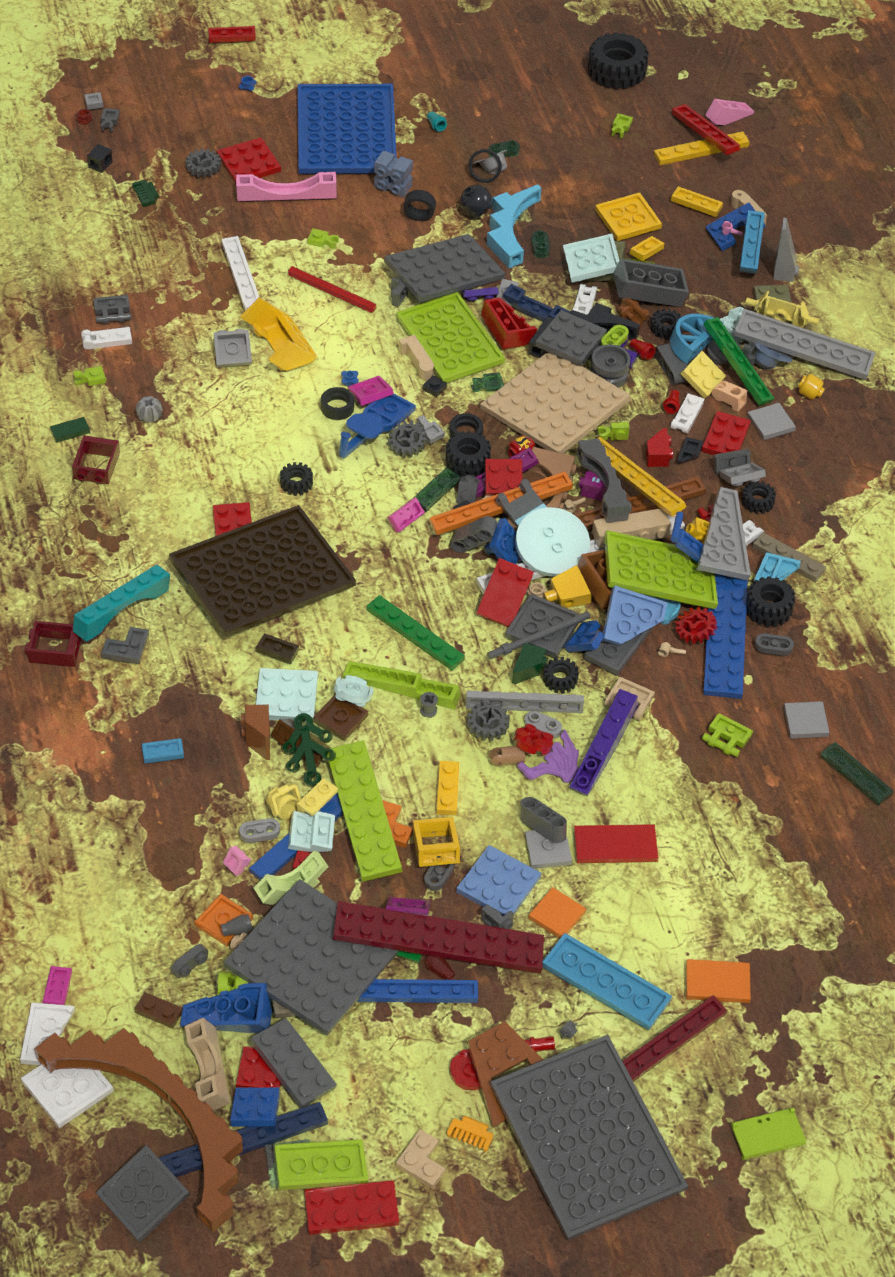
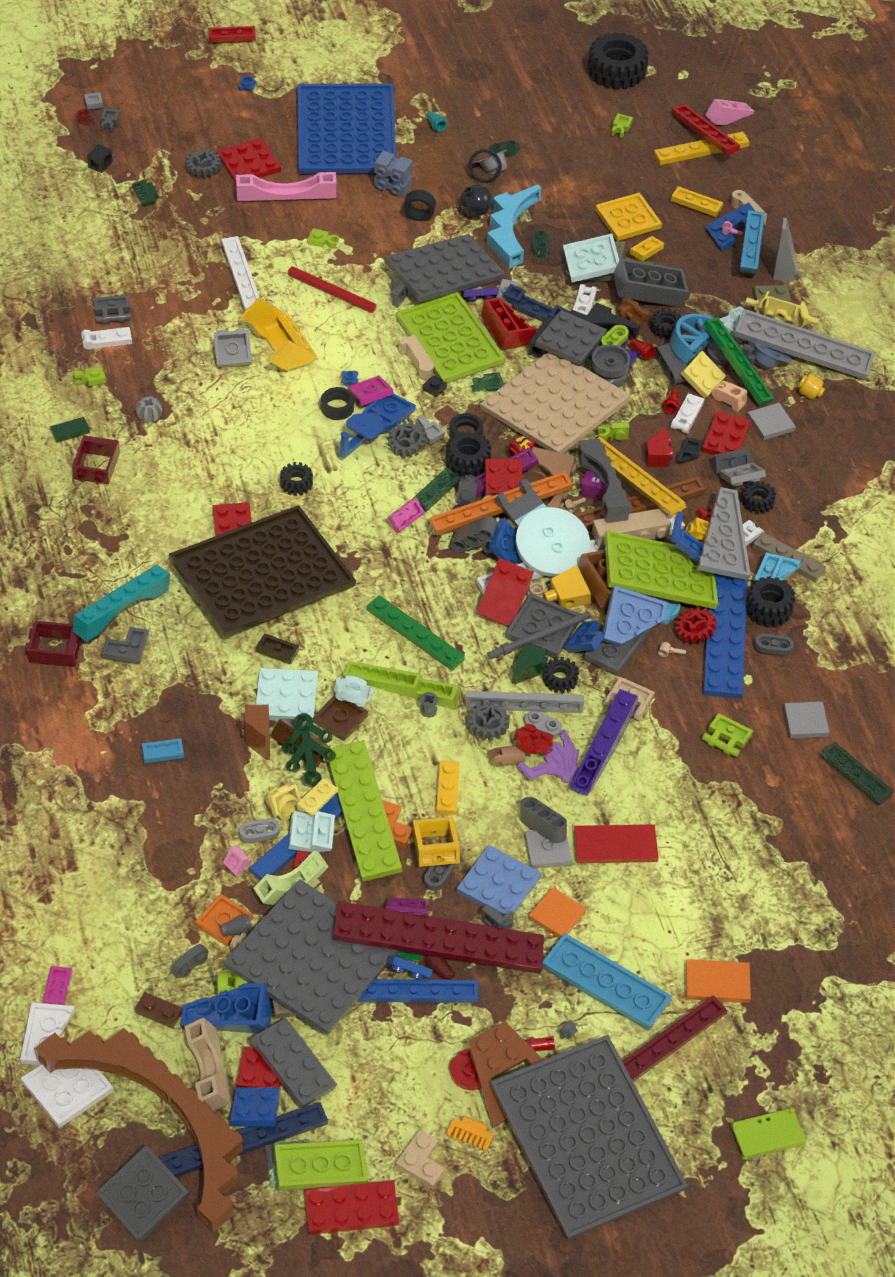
none -> blue plate [386,955,433,980]

